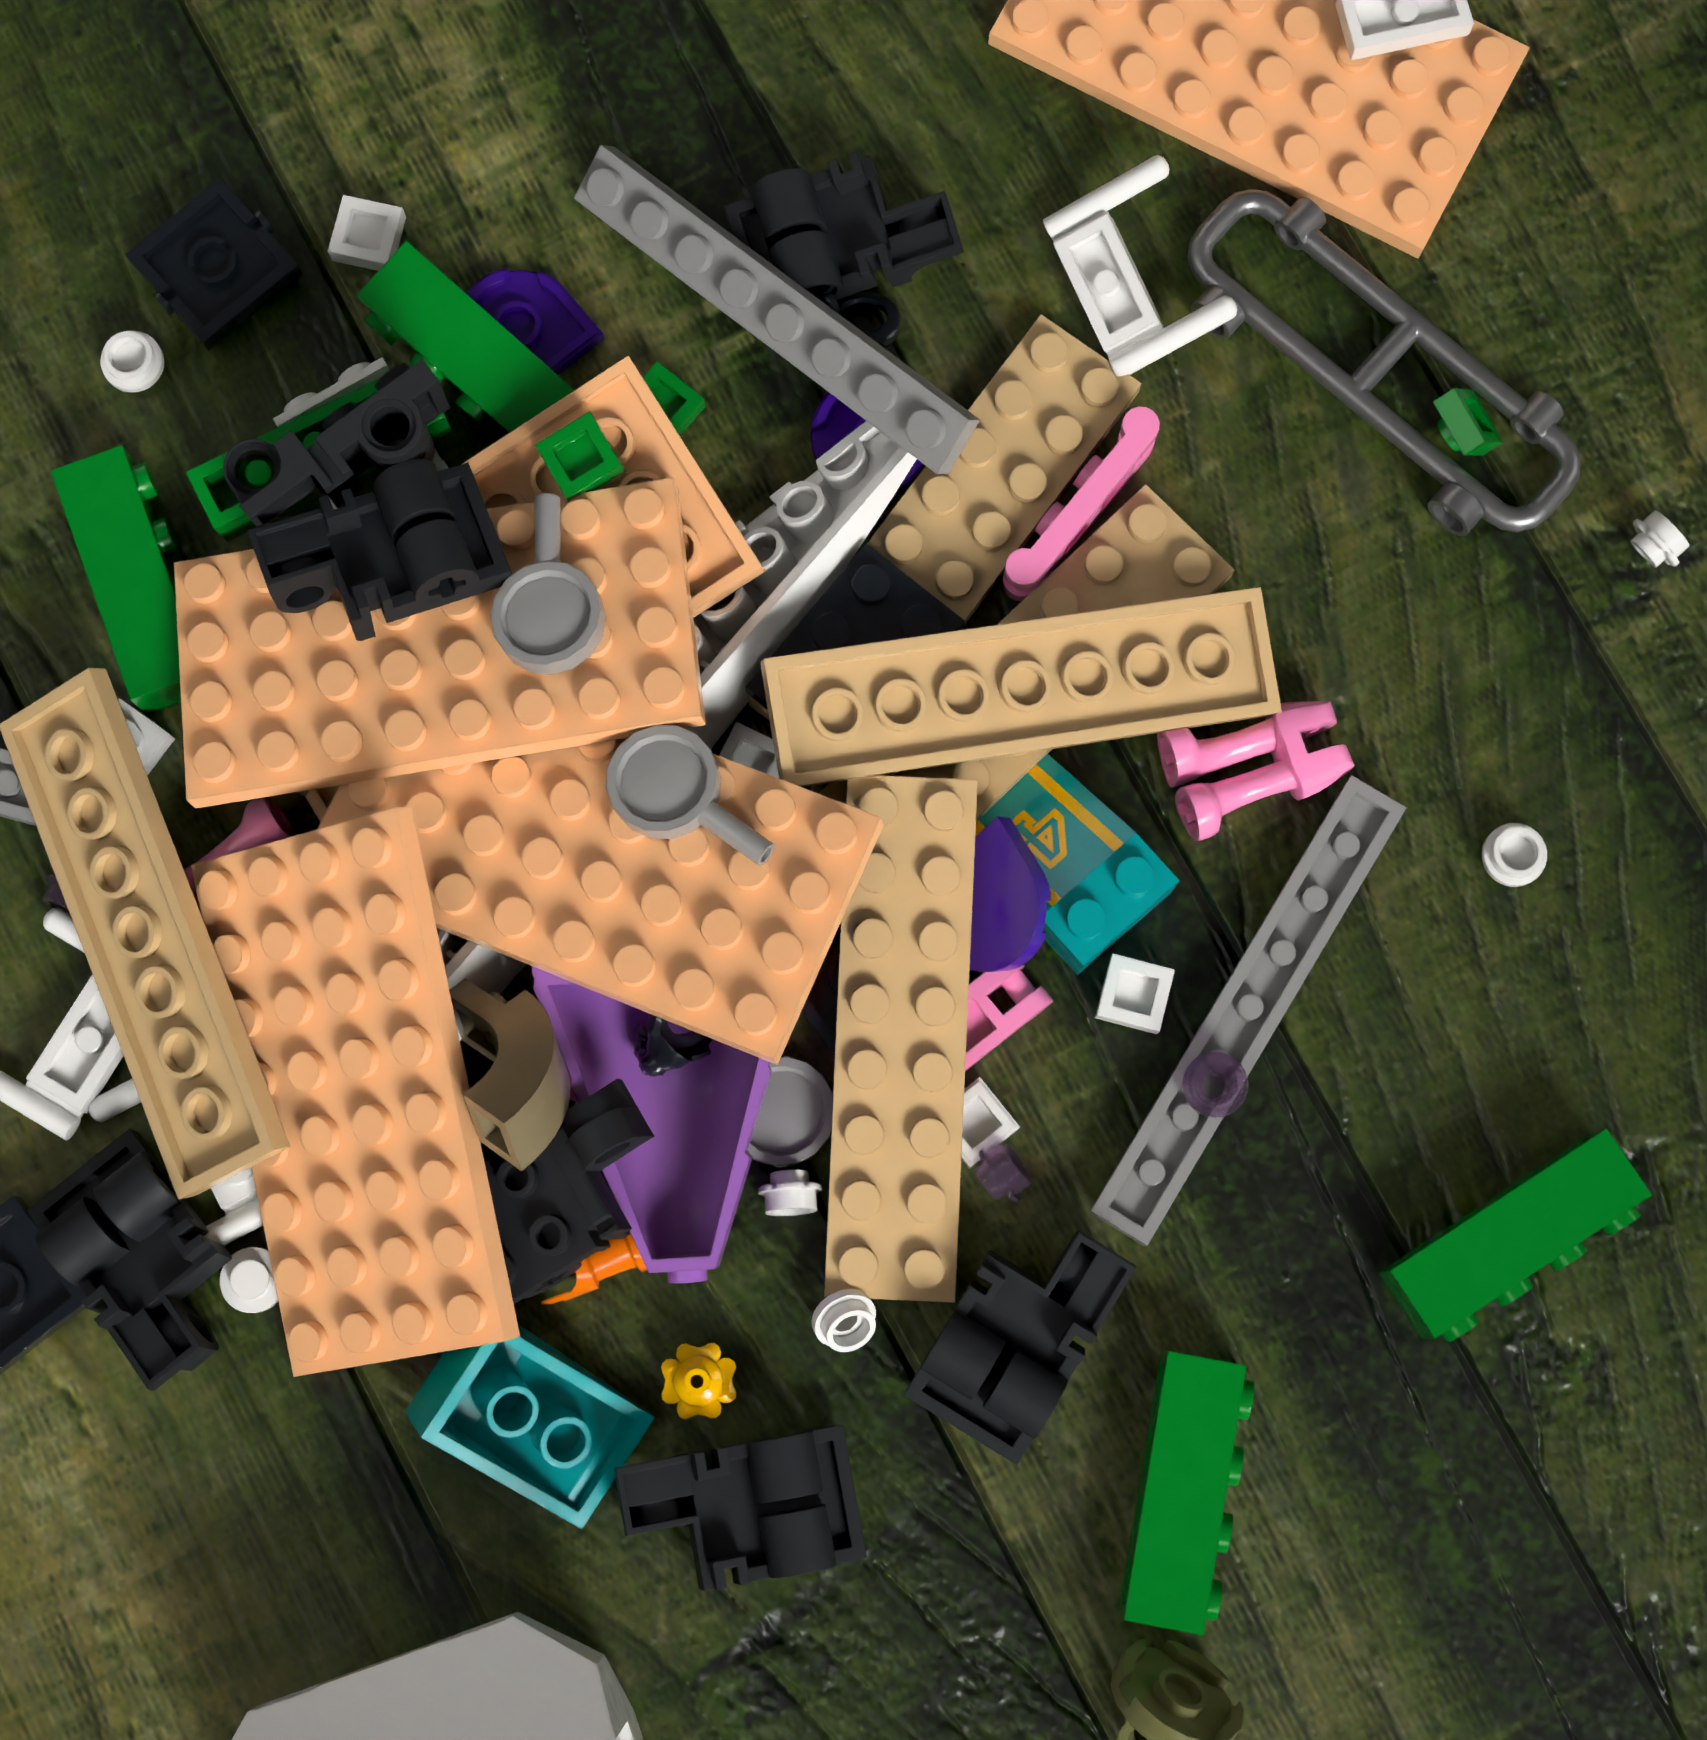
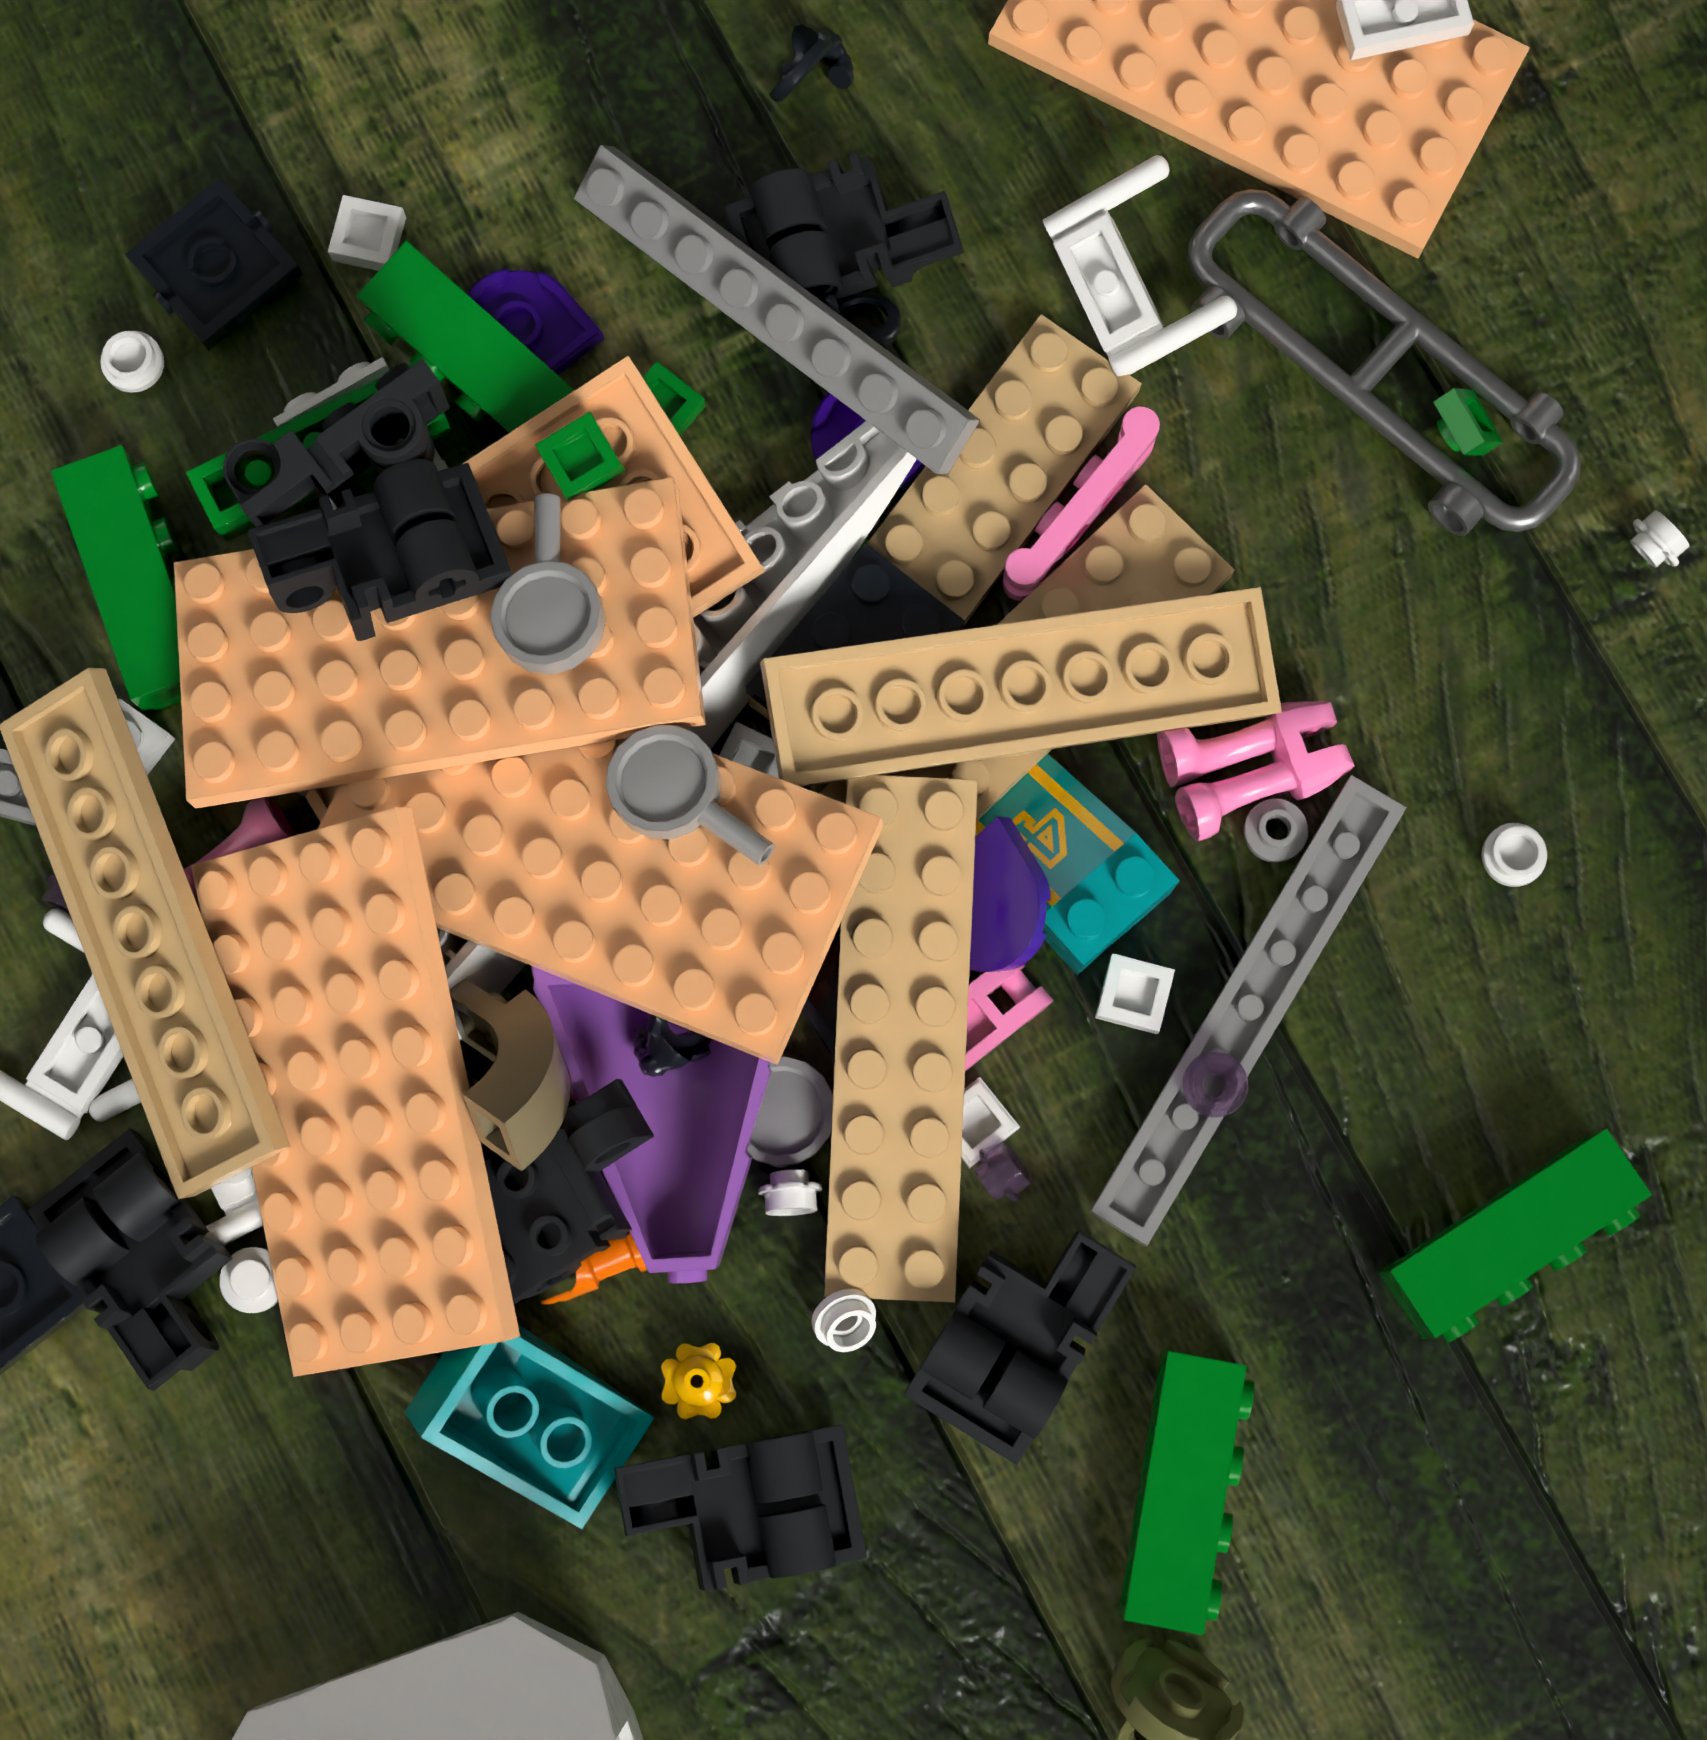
none -> black piece [768,24,854,102]
none -> light grey plate [1243,799,1308,863]

